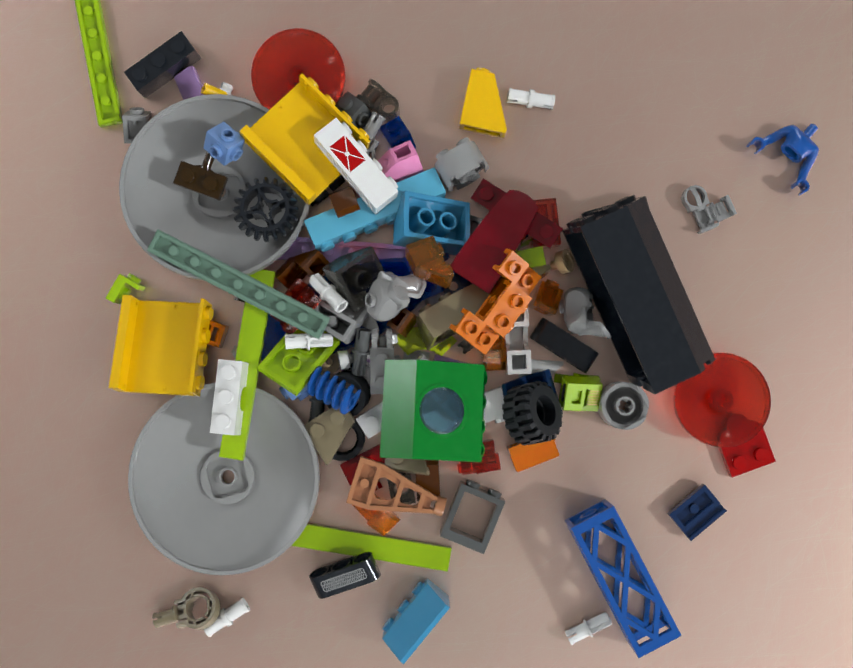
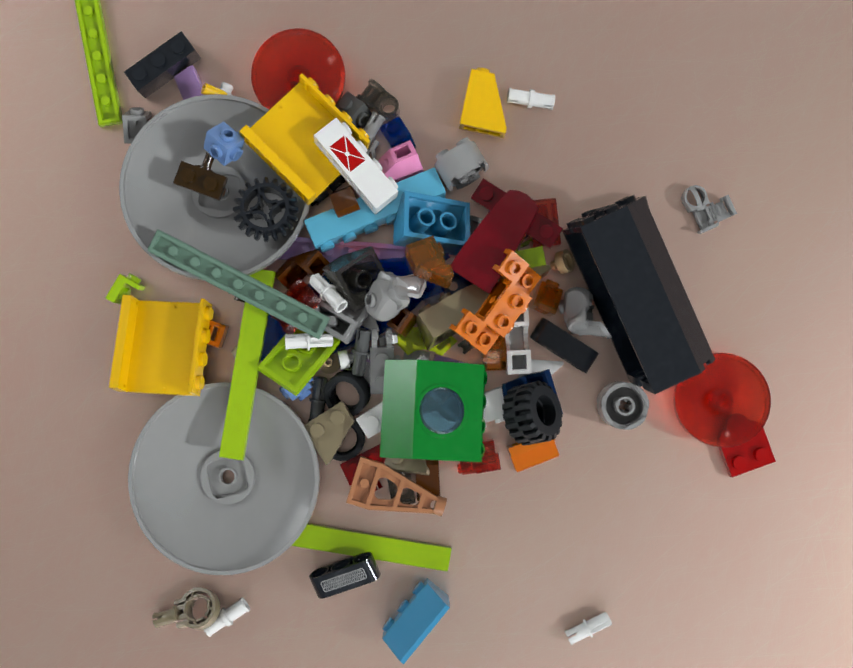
white arch [210,359,249,435] -> none
blue piece [307,366,361,415] -> none
clear orange slope [353,493,401,536] -> none
dark grey window [440,479,505,554] -> none
lime piece [553,373,603,411] -> none
blue piece [564,499,682,658] -> none
dark blue plate [667,484,727,541] -> none
blue piece [747,124,819,196] -> none

